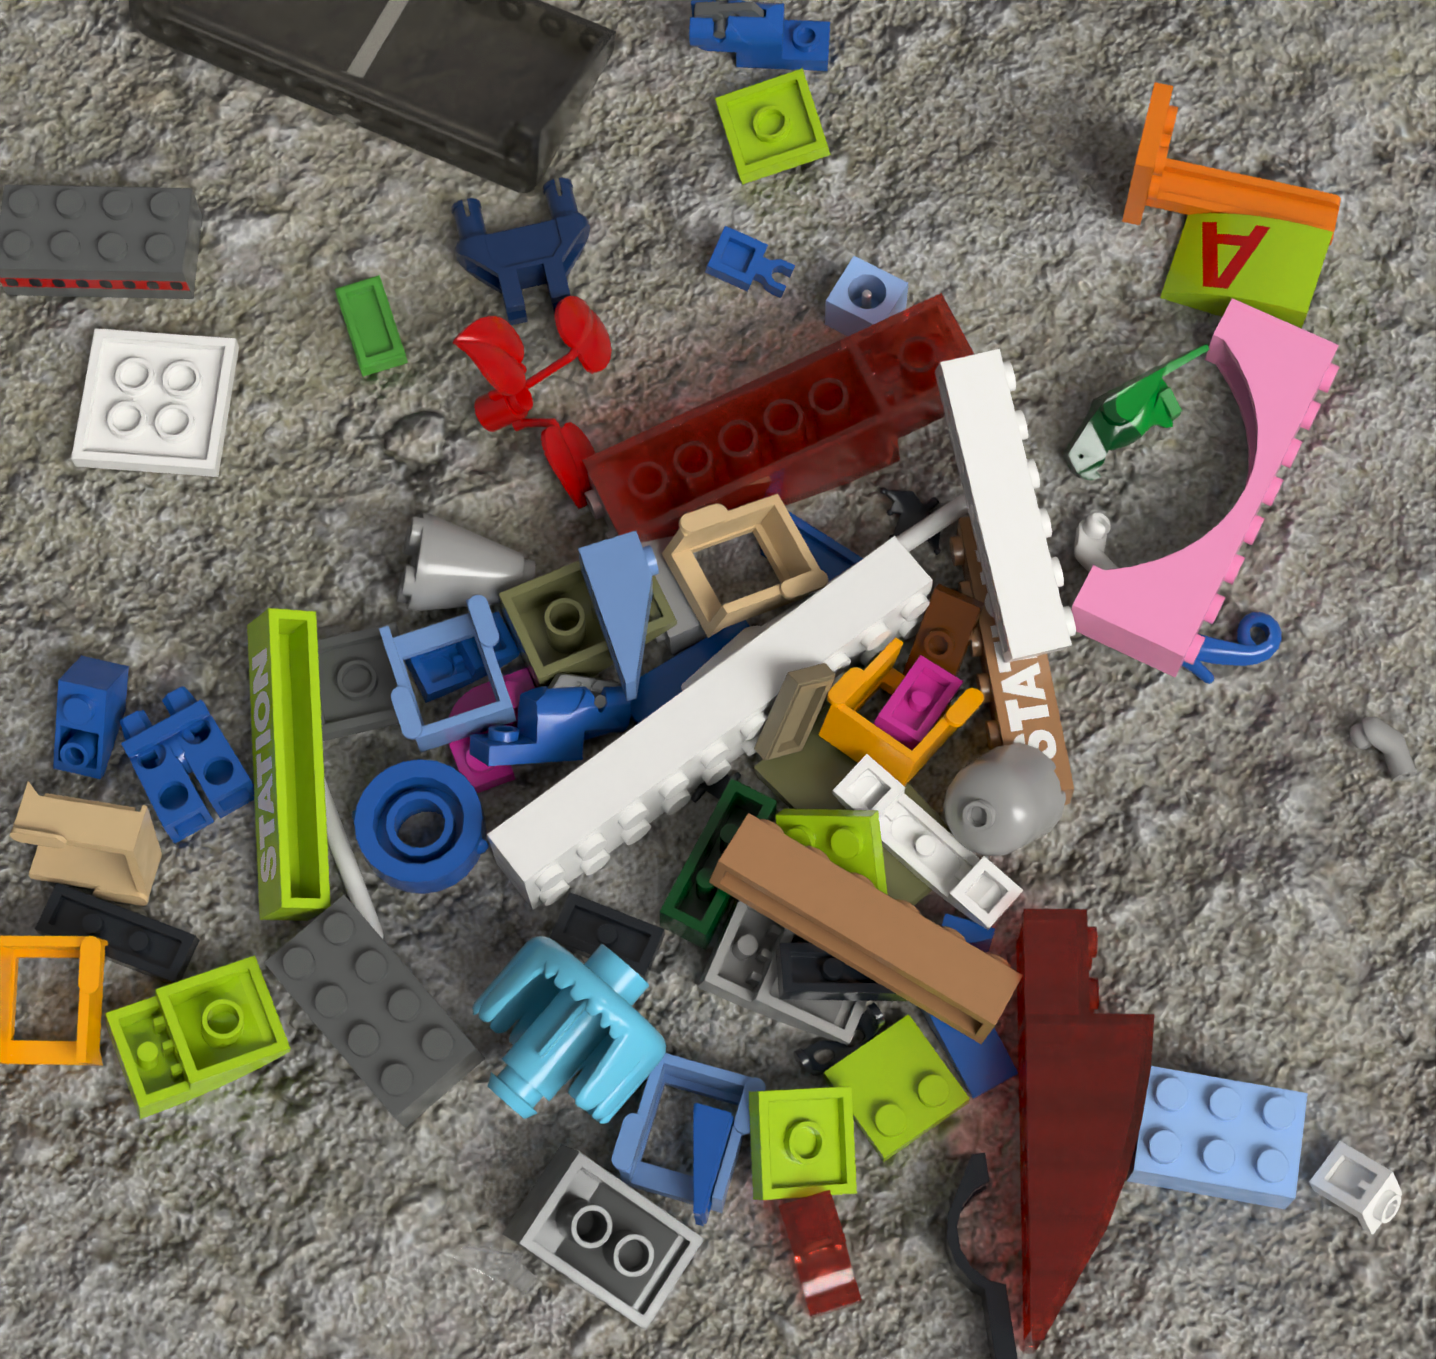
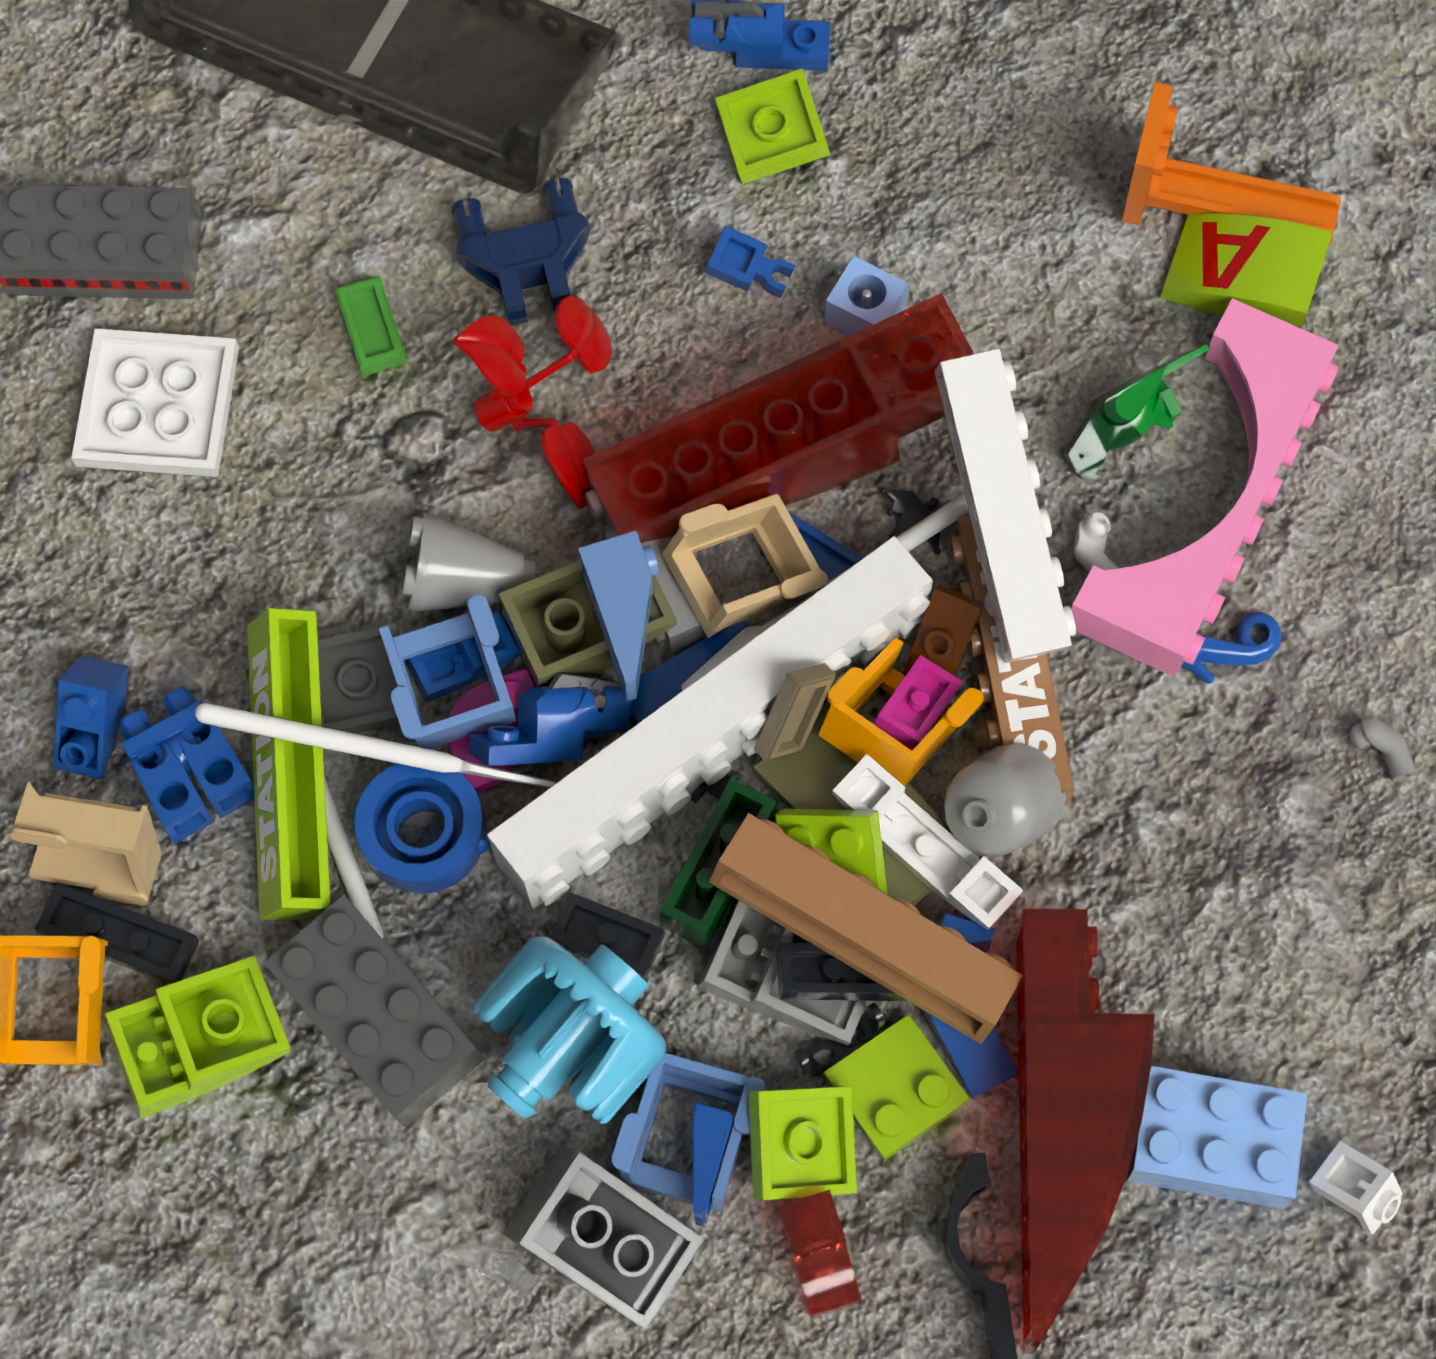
none -> white piece [195,703,557,788]

